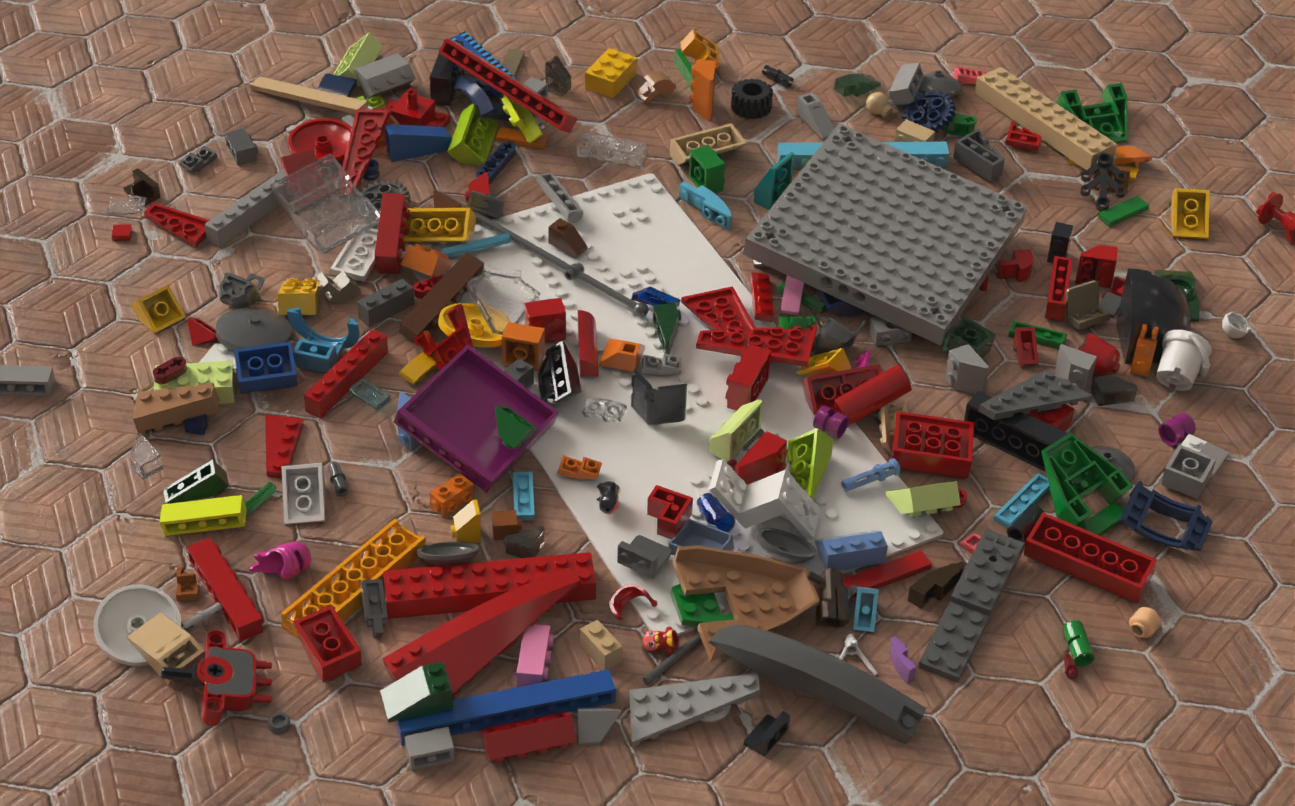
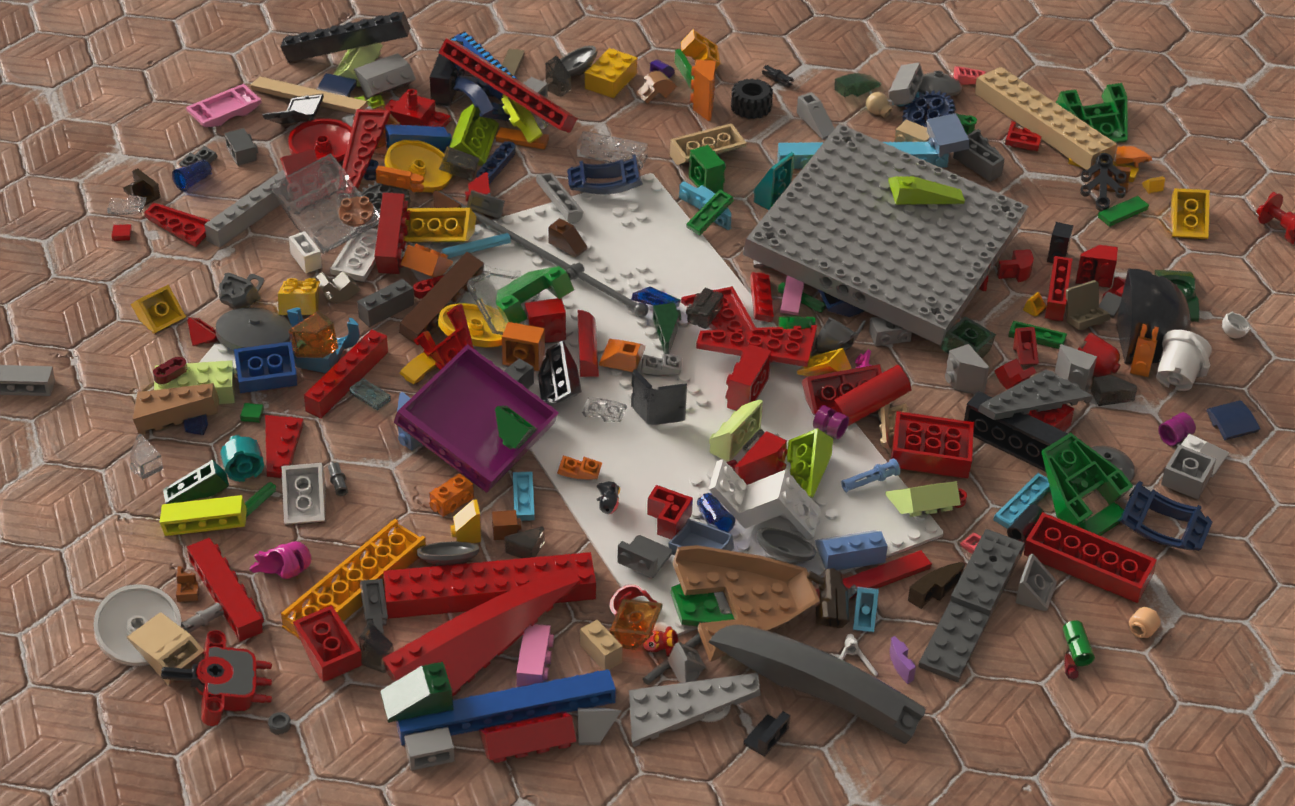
none -> clear blue plant [172,160,212,192]
none -> bright pink slope [186,84,262,127]
none -> teal brick [220,435,264,482]
none -> green tile [240,403,264,423]
none -> black piece [262,94,324,124]
none -> black brick [280,12,411,63]
none -> white brick [289,231,322,273]
none -> clear orange slope [289,310,338,358]
none -> nougat dish [338,196,374,227]
none -> clear smoke slope [359,623,394,673]
none -> orange hinge [376,166,424,193]
none -> yellow dish [385,140,453,192]
none -> clear smoke brick [439,146,479,181]
none -> green wedge [496,266,575,324]
none -> dark grey dish [553,46,597,77]
none -> dark blue wedge [567,154,643,195]
none -> clear orange slope [609,599,663,650]
none -> dark purple brick [650,60,675,78]
none -> light grey slope [668,642,706,683]
none -> green tile [686,189,734,236]
none -> clear smoke brick [686,287,724,329]
none -> lime wedge [888,176,965,205]
none -> sand blue container [927,113,969,158]
none -> red brick [994,358,1037,390]
none -> light grey slope [1015,554,1057,611]
none -> yellow slope [1023,292,1046,317]
none -> yellow slope [1142,176,1165,194]
none -> dark blue slope [1206,400,1260,441]

